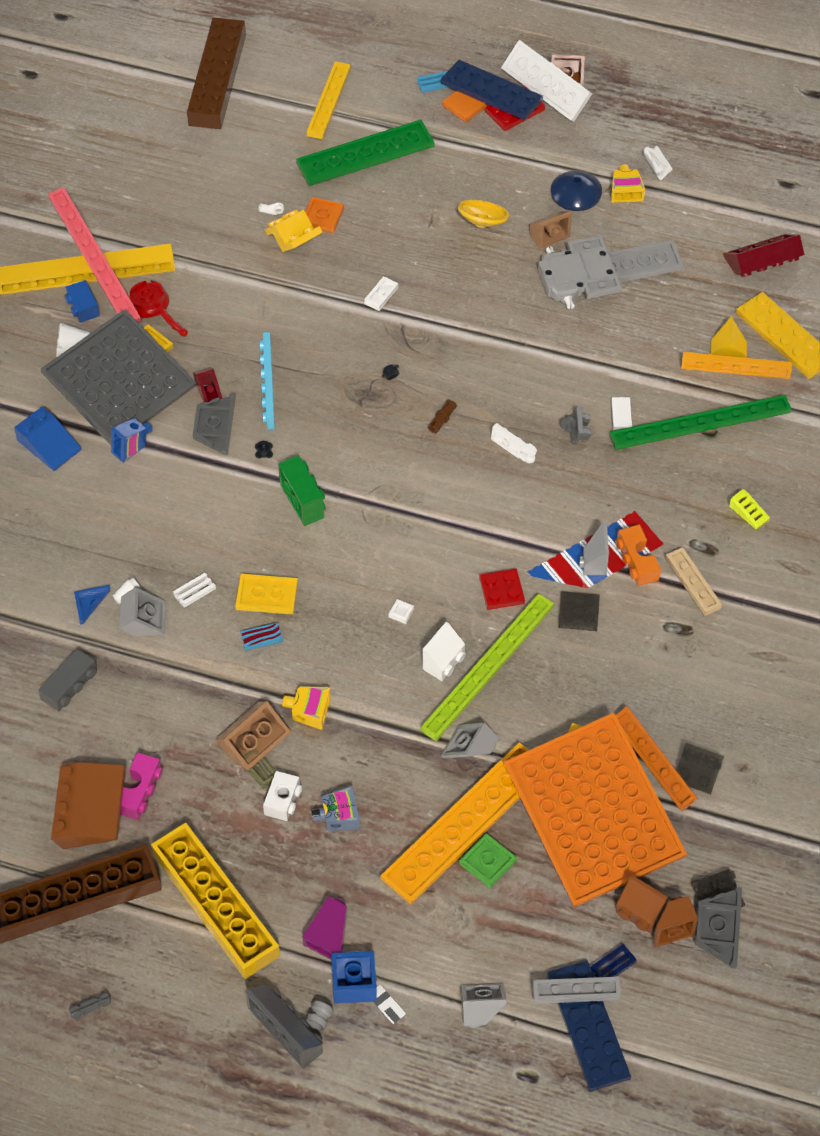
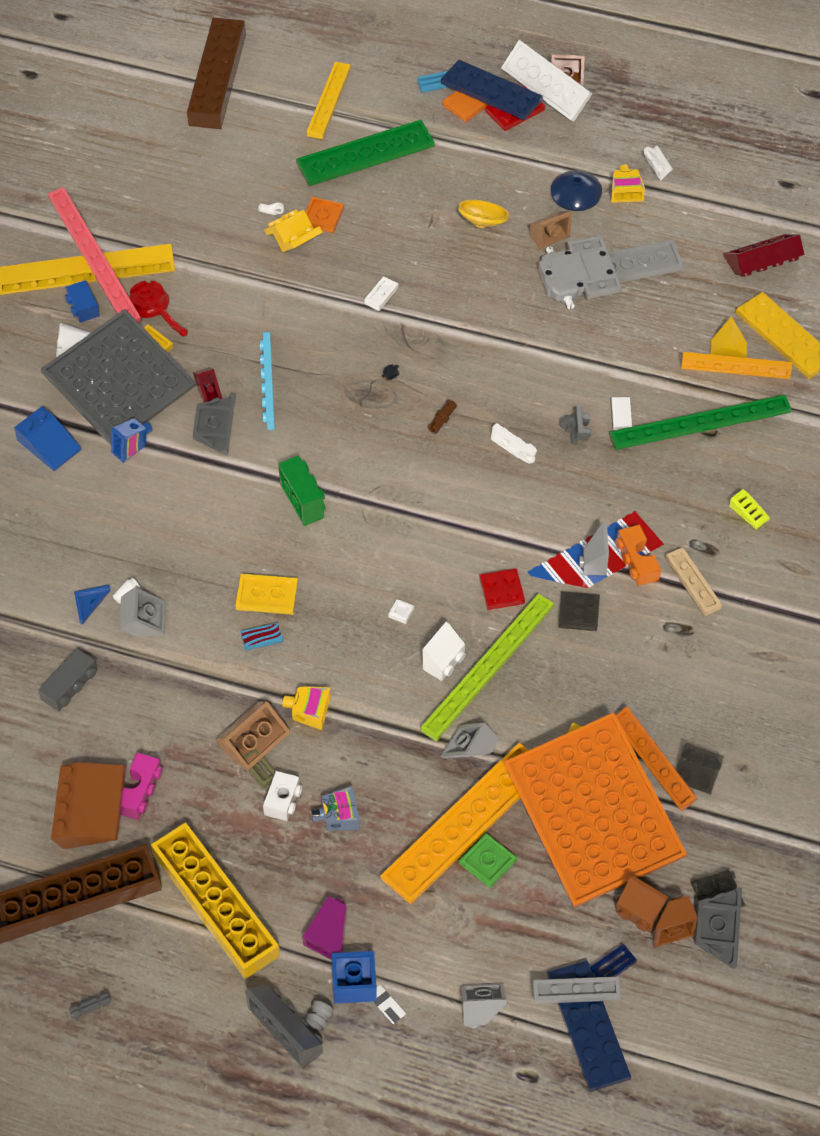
white tile [173,573,216,608] -> none
black plate [255,441,273,459] -> none

